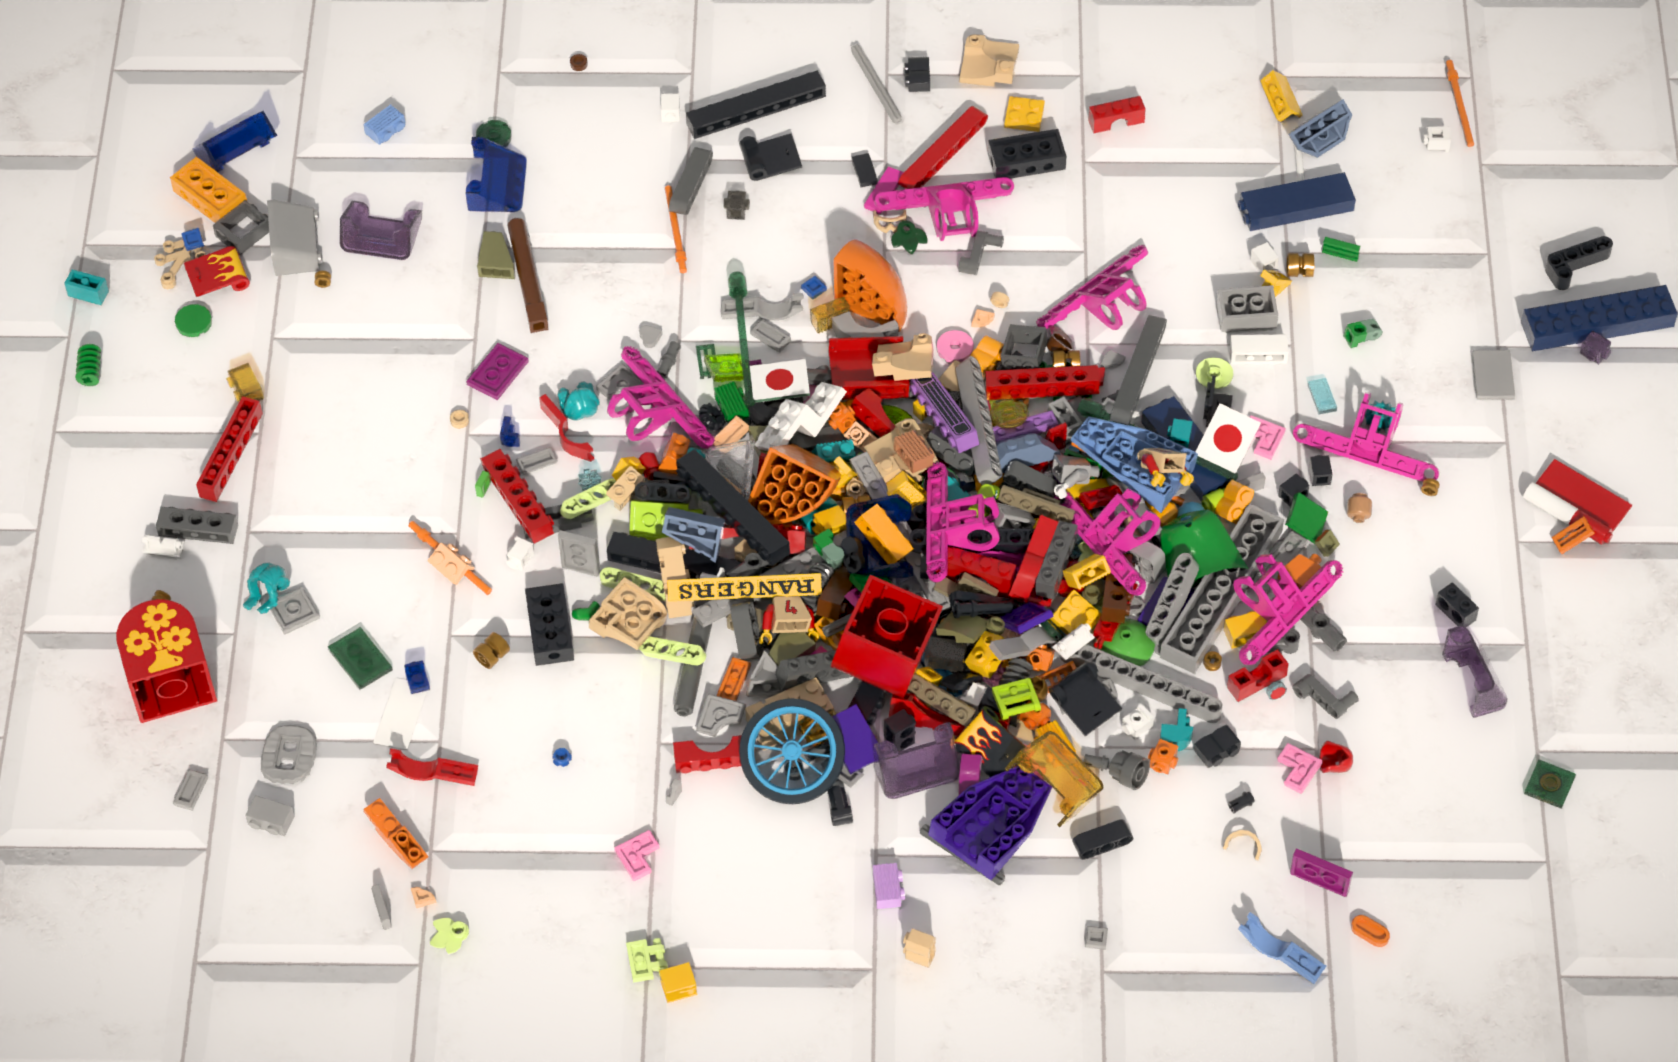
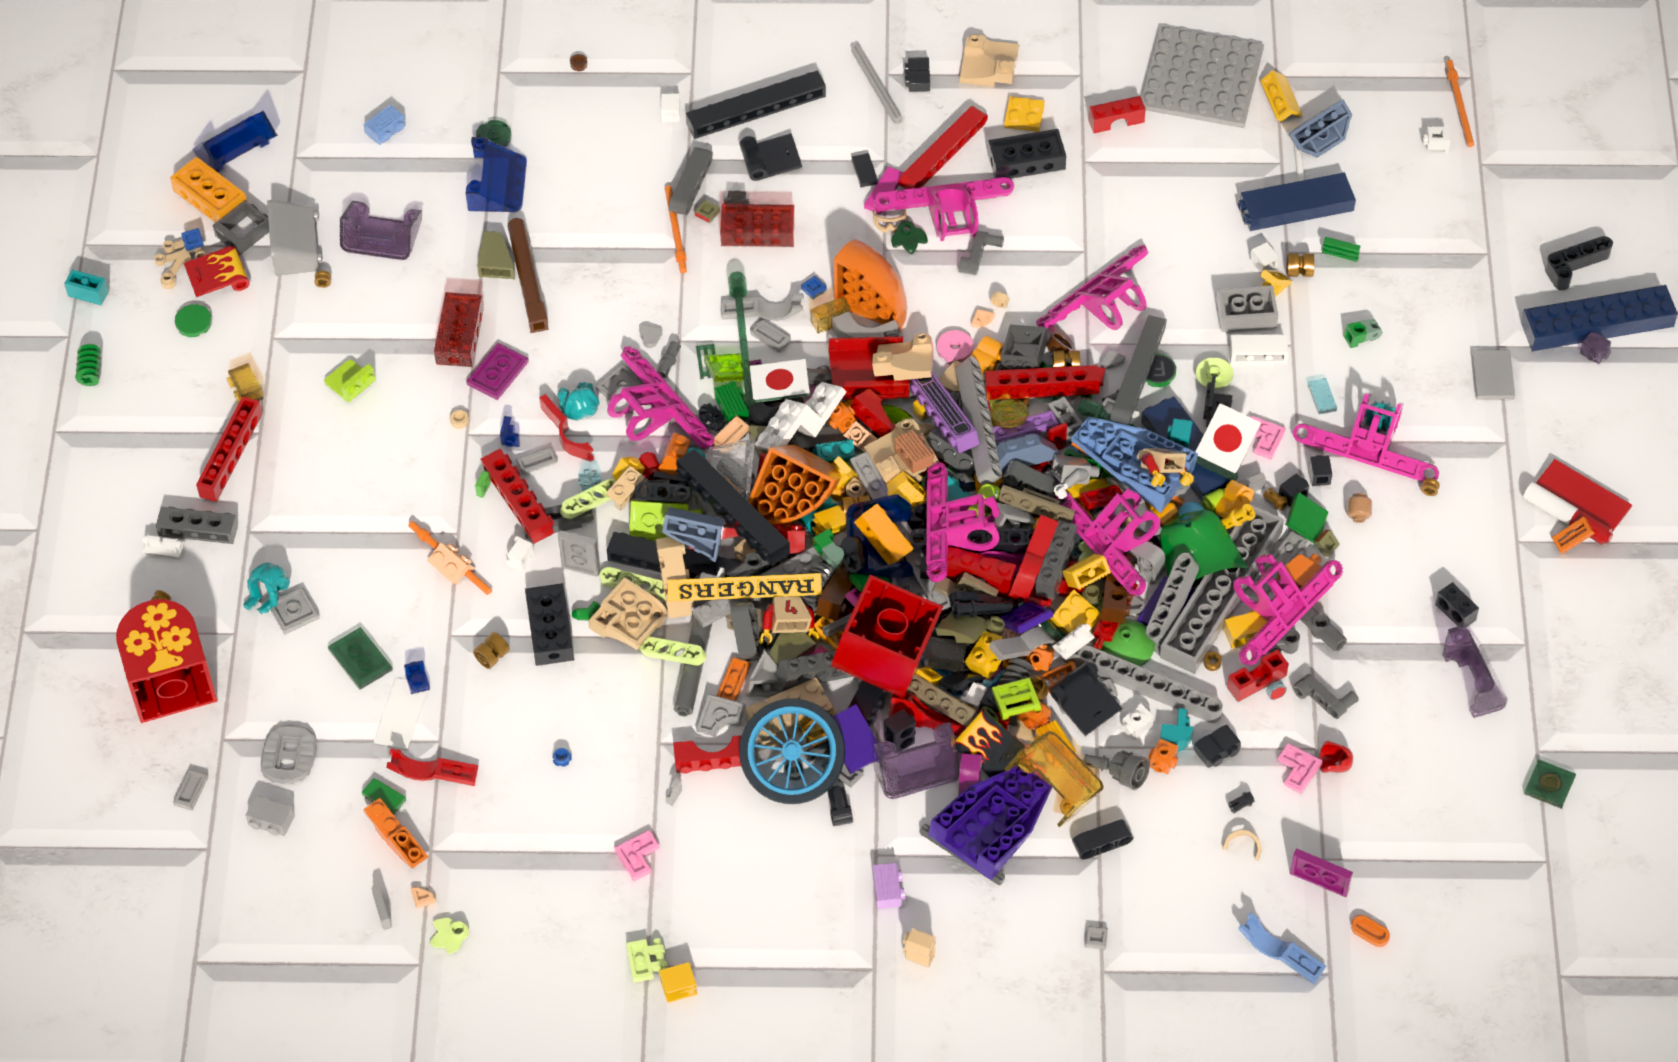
none -> lime bracket [324,360,376,403]
none -> green tile [362,778,406,814]
none -> clear red brick [434,292,484,367]
none -> olive plate [695,200,720,223]
none -> clear red brick [720,204,795,247]
none -> dark azure hand [982,670,1006,688]
none -> light grey plate [1142,26,1264,128]
none -> black tile [1146,354,1177,387]
none -> yellow pin [1220,504,1255,530]
none -> pearl gold pin [1263,487,1288,510]

